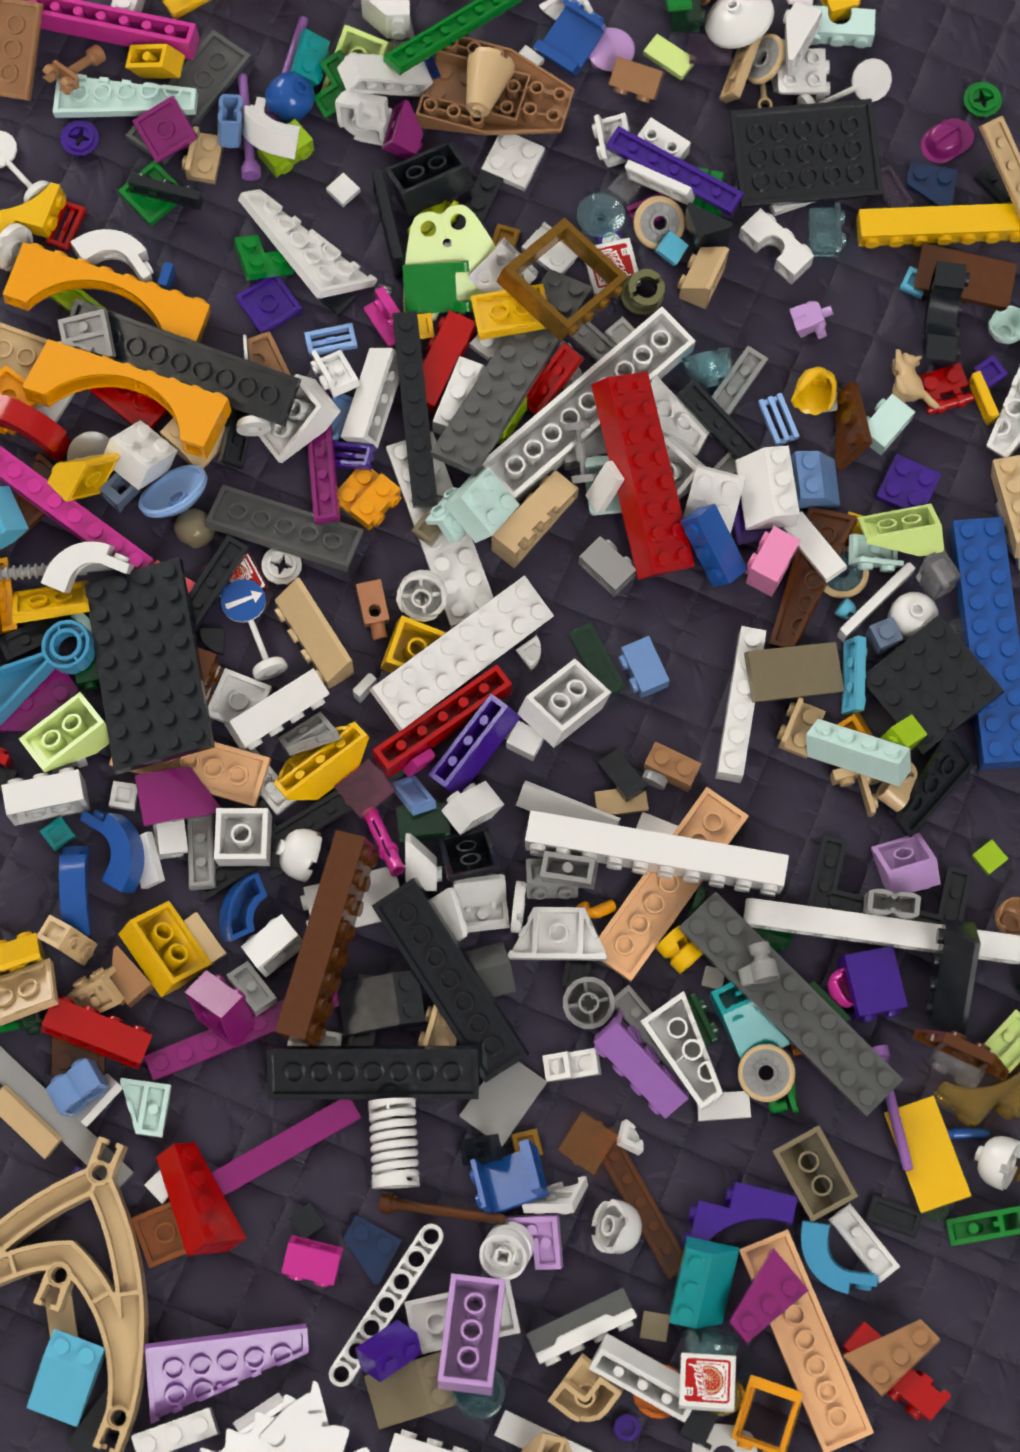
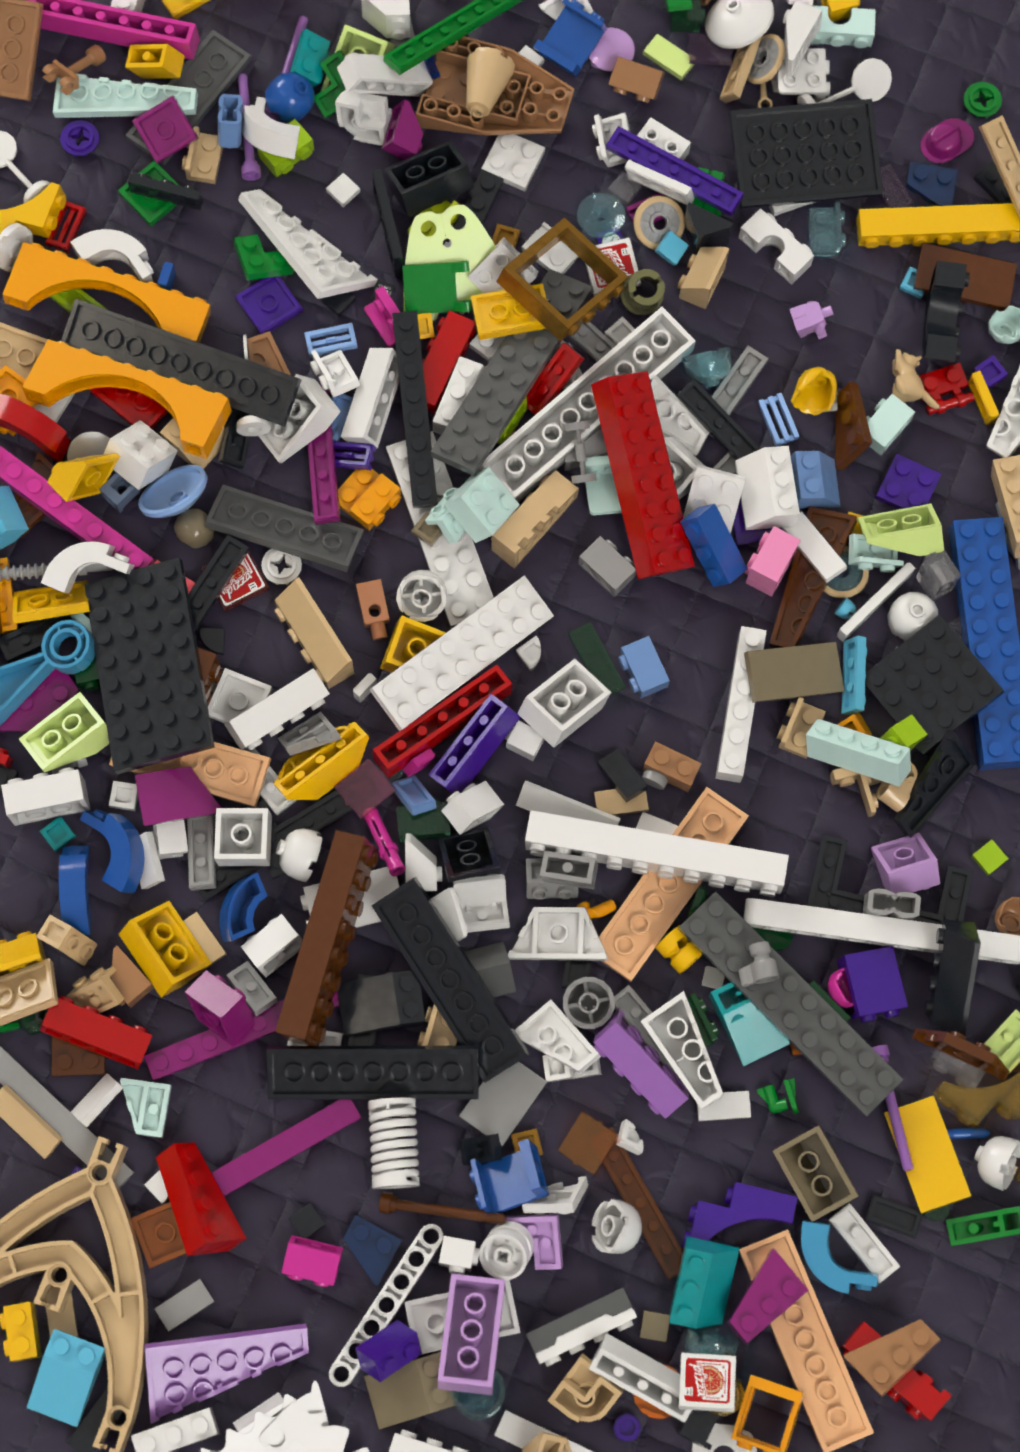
medium blue brick [46,1058,109,1117] -> none
light grey wing [58,309,116,357] -> none
piece [220,579,288,681] -> none
white tile [511,881,527,933] -> none
white tile [585,461,625,514] -> none
light grey wheel [738,1044,795,1102] -> none
sand blue brick [865,616,903,656] -> none
none -> yellow brick [0,1302,42,1362]
none -> light grey tile [155,1279,215,1332]
none -> white brick [439,1236,480,1275]
none -> white wing [515,999,601,1074]

